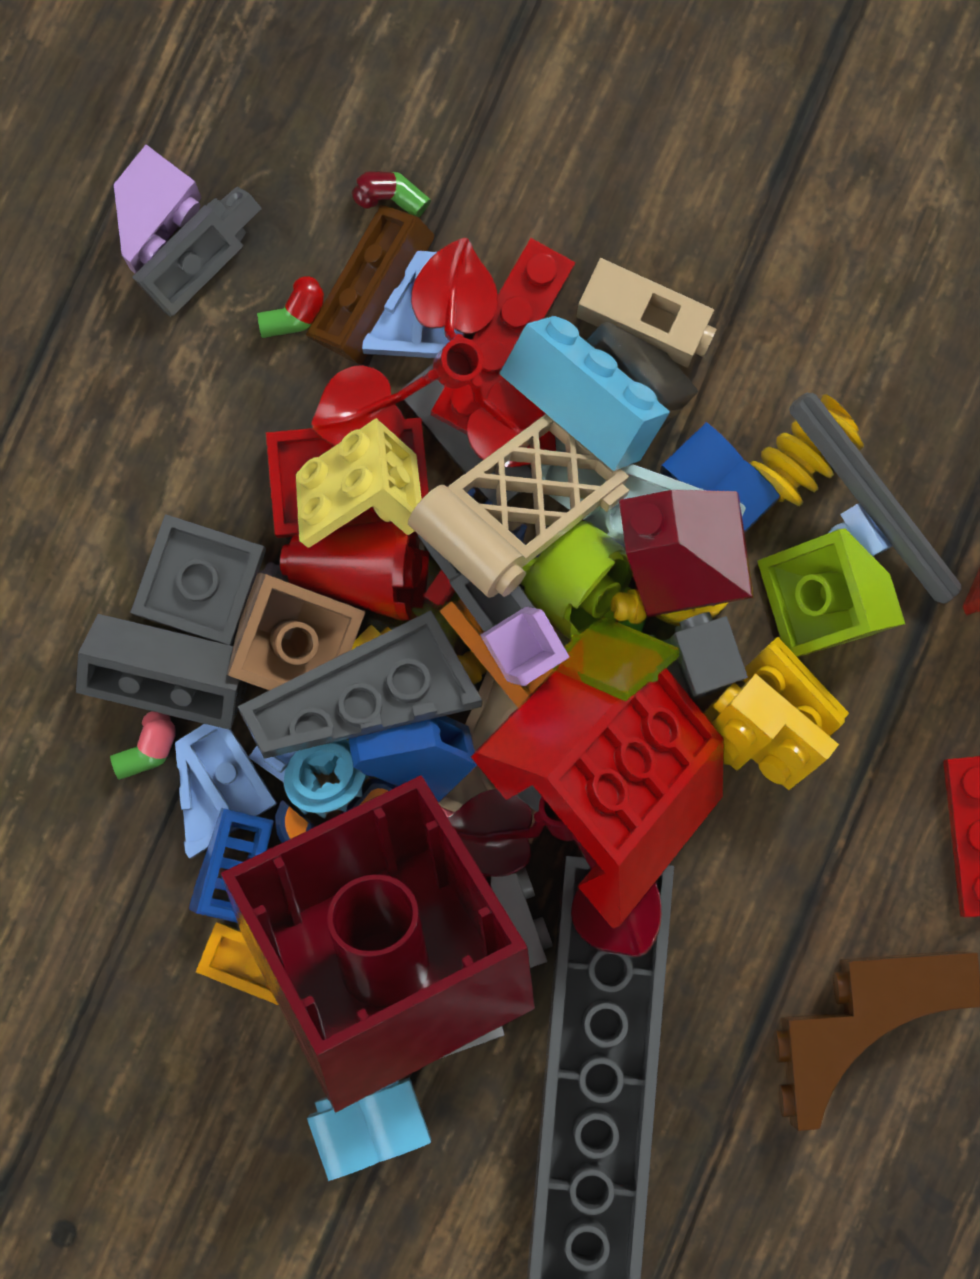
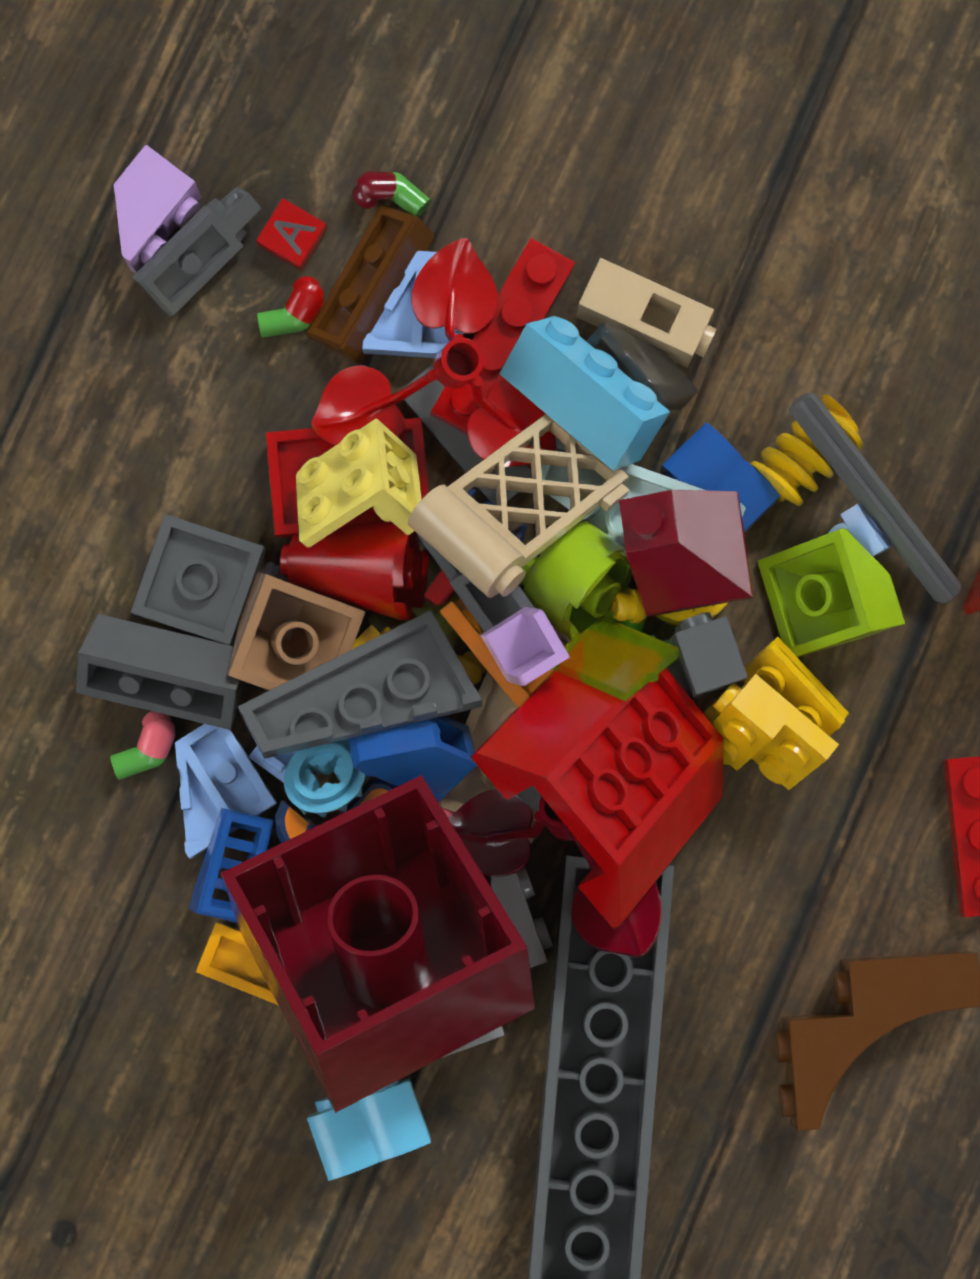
none -> red tile [256,198,328,271]

